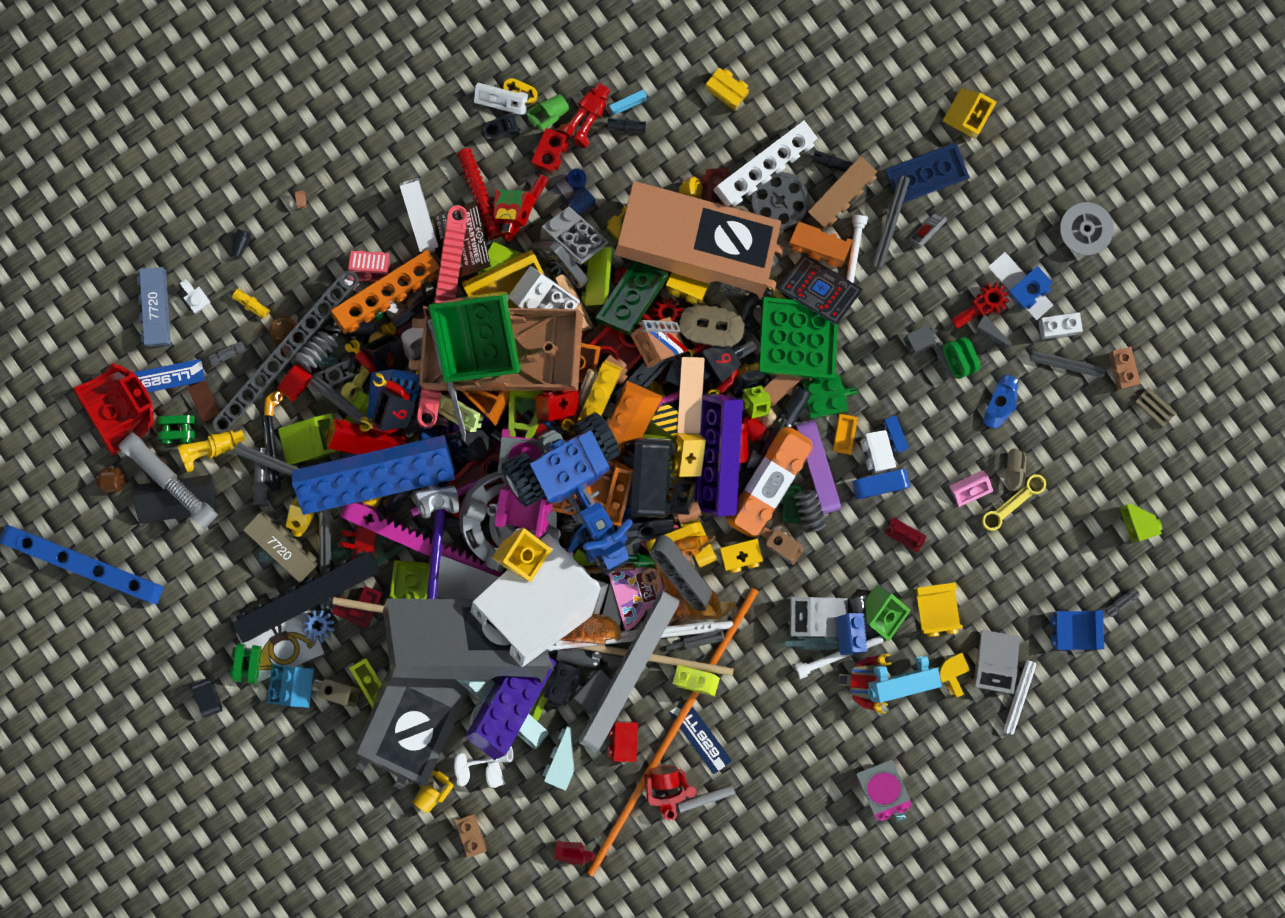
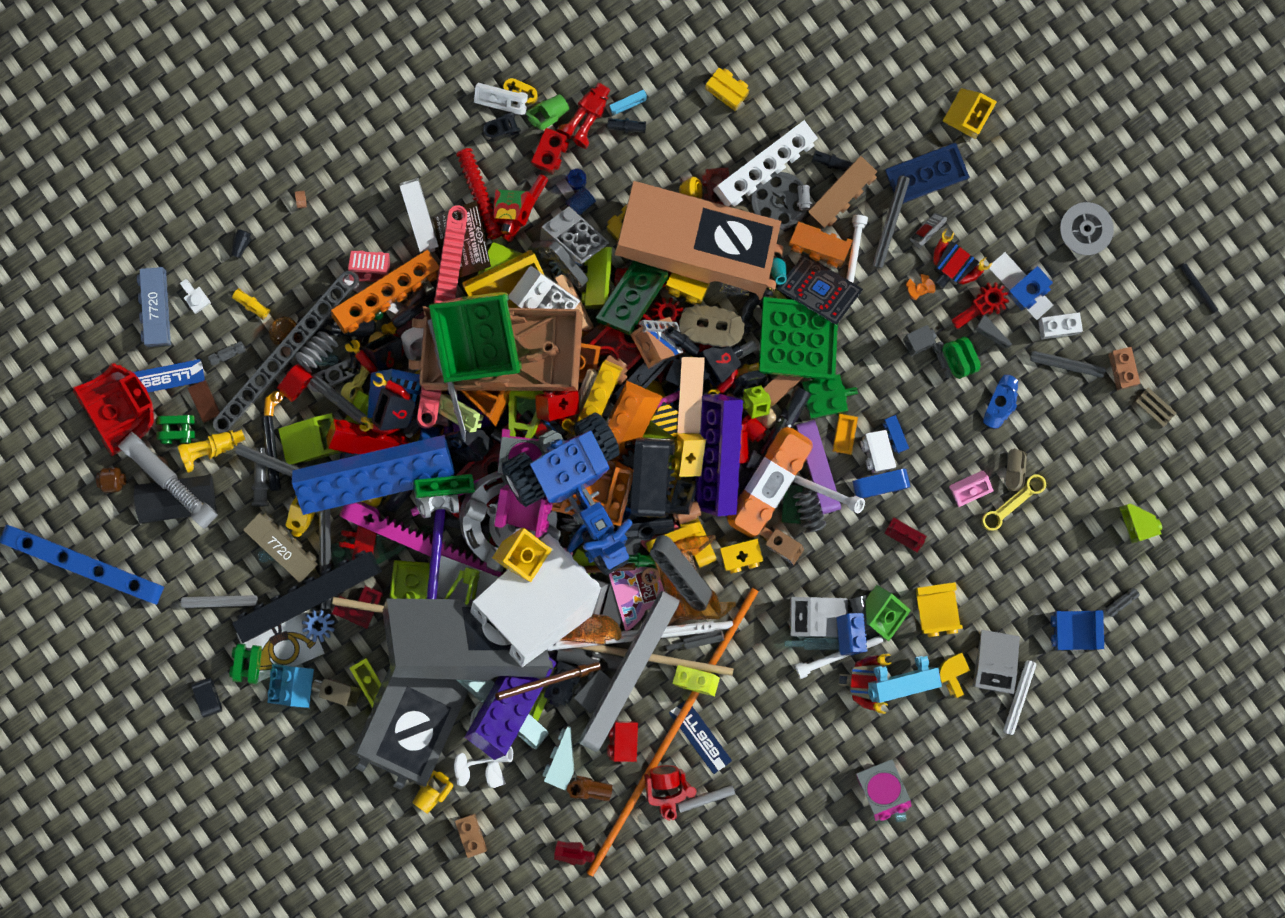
none -> light grey axle [181,595,258,608]
none -> green slope [413,474,475,498]
none -> lime plant [444,567,480,605]
none -> reddish brown bar [495,662,601,701]
none -> reddish brown piece [567,776,613,801]
none -> black pin [665,326,700,356]
none -> teal cone [770,258,787,285]
none -> white piece [793,475,865,513]
none -> light grey pin [797,185,812,210]
none -> orange piece [906,274,935,300]
none -> torso [933,229,992,289]
none -> black bar [1180,263,1219,314]

